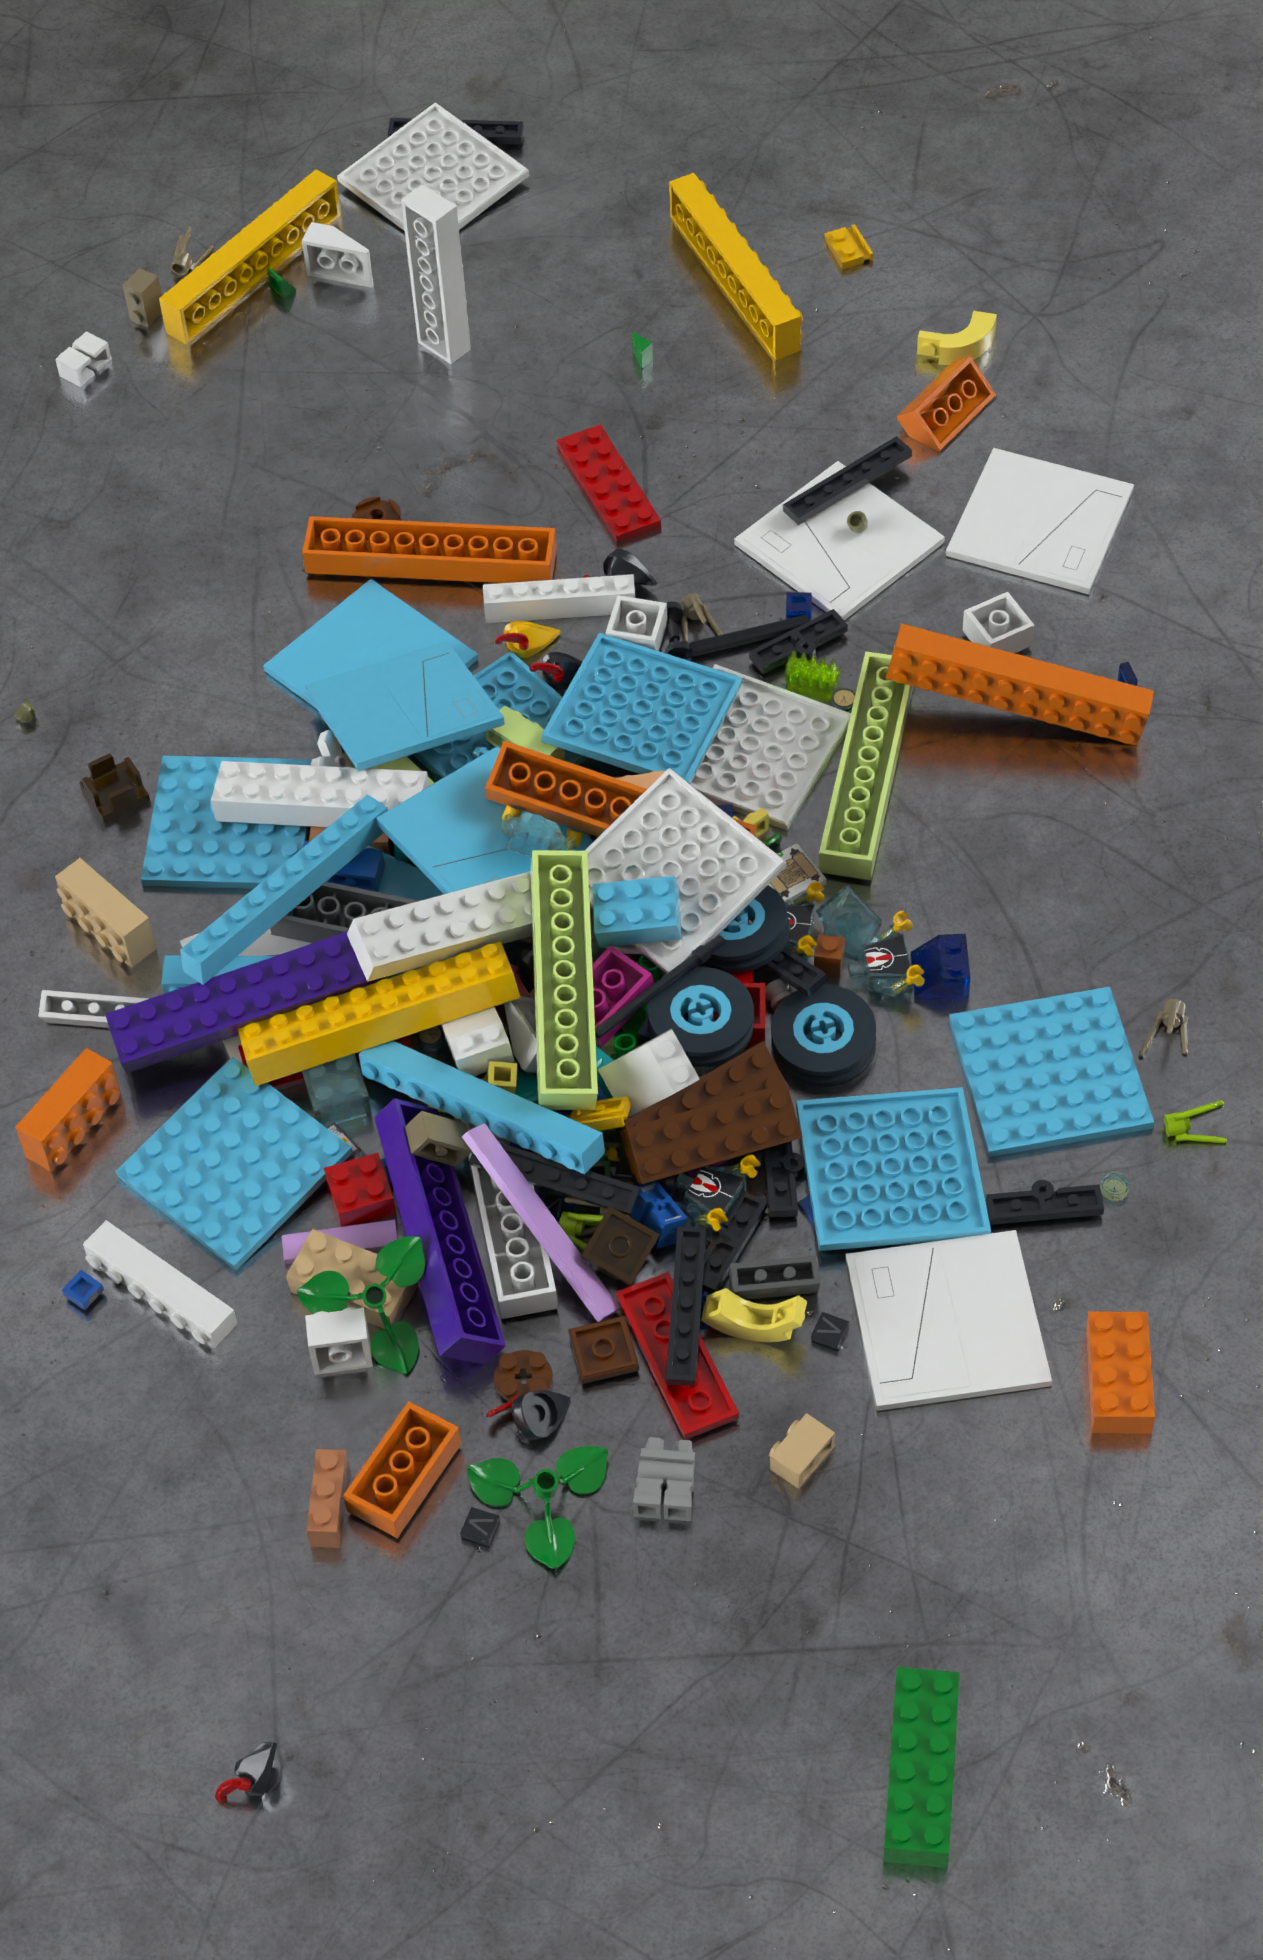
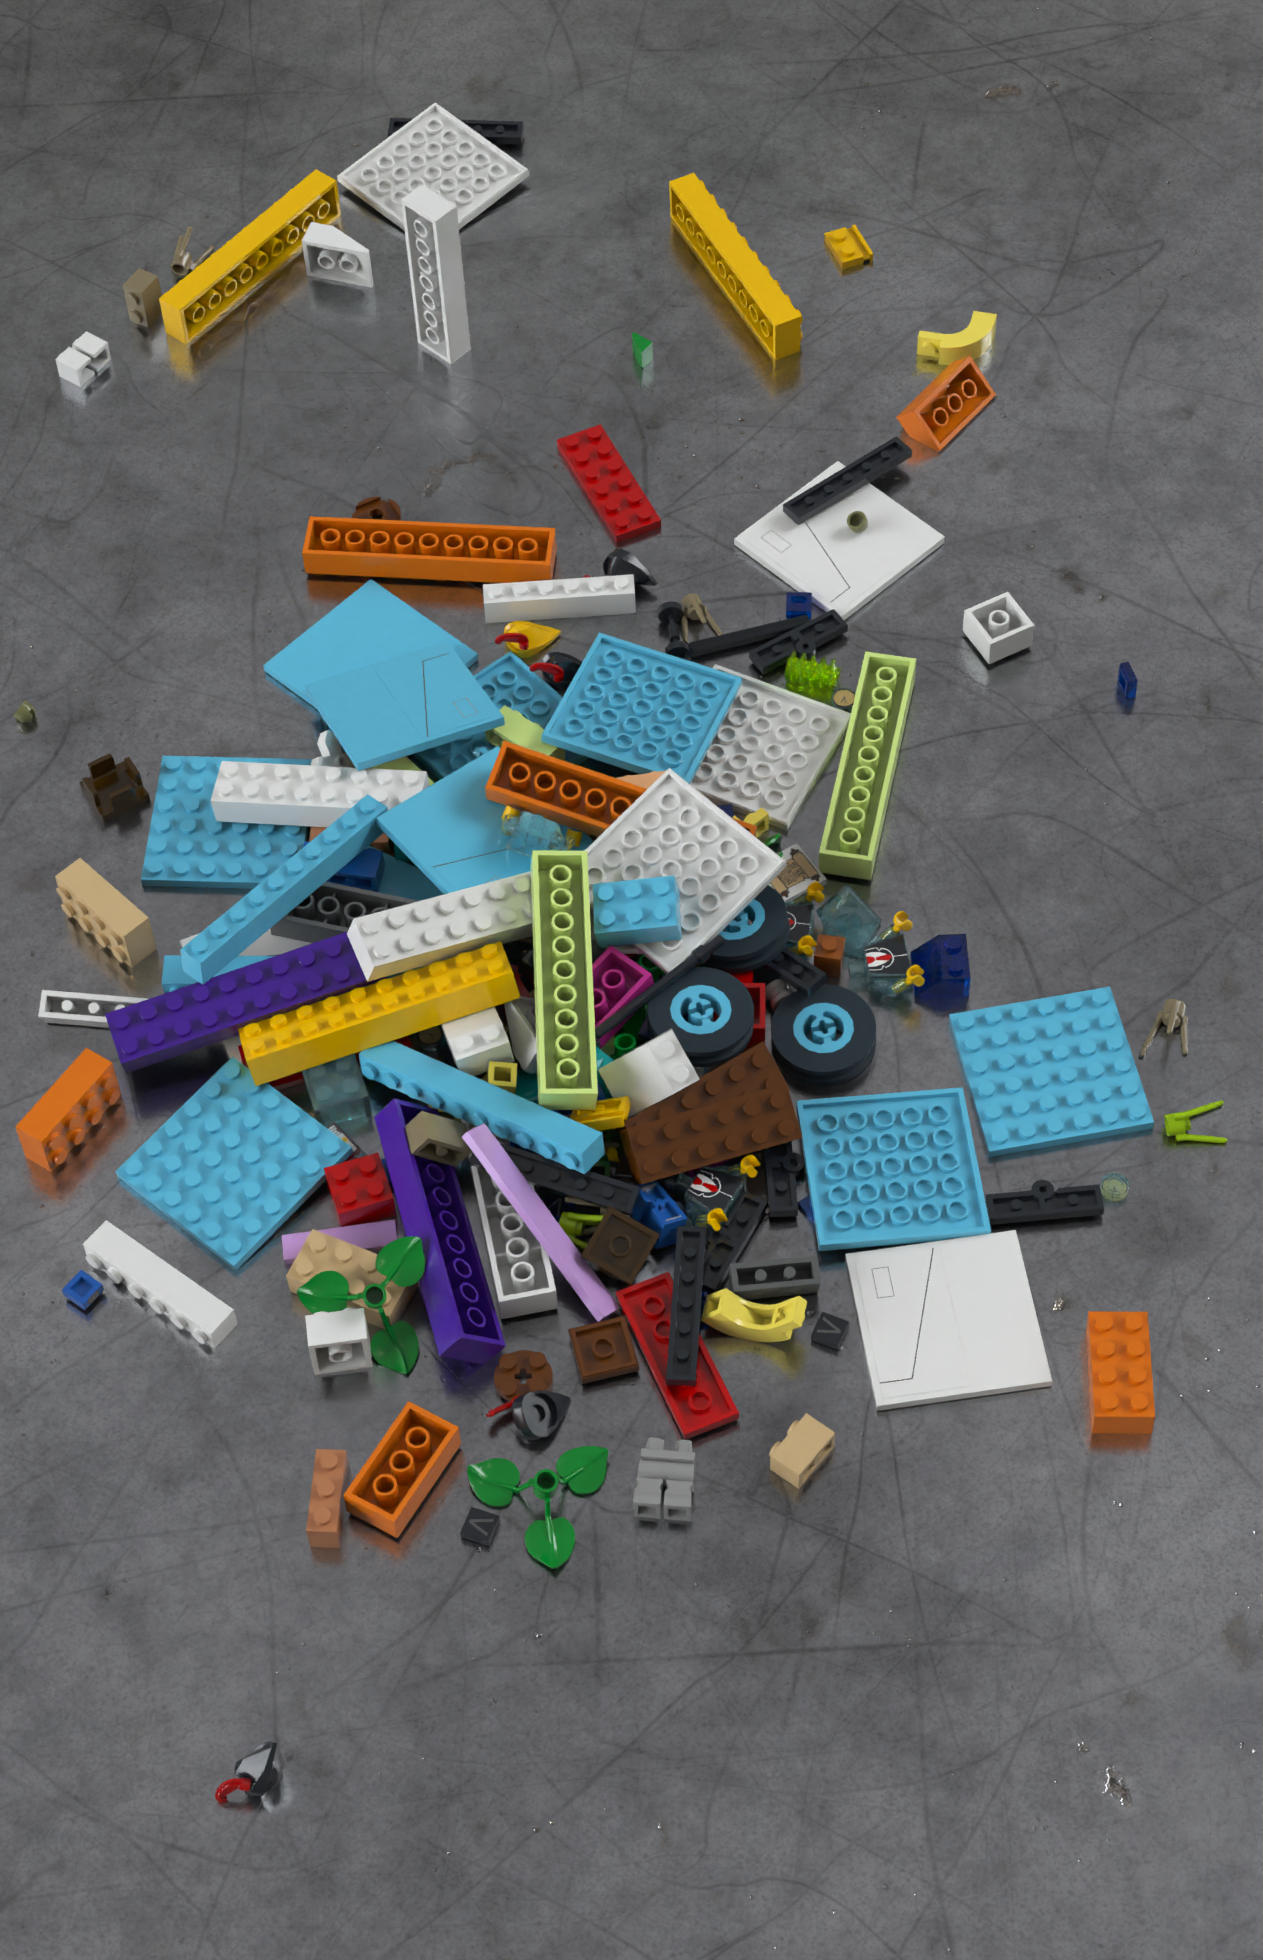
green slope [267,268,296,298] -> none
white brick [605,595,667,651] -> none
green brick [883,1667,960,1868] -> none
orange brick [886,623,1154,746] -> none
white tile [946,448,1134,595] -> none

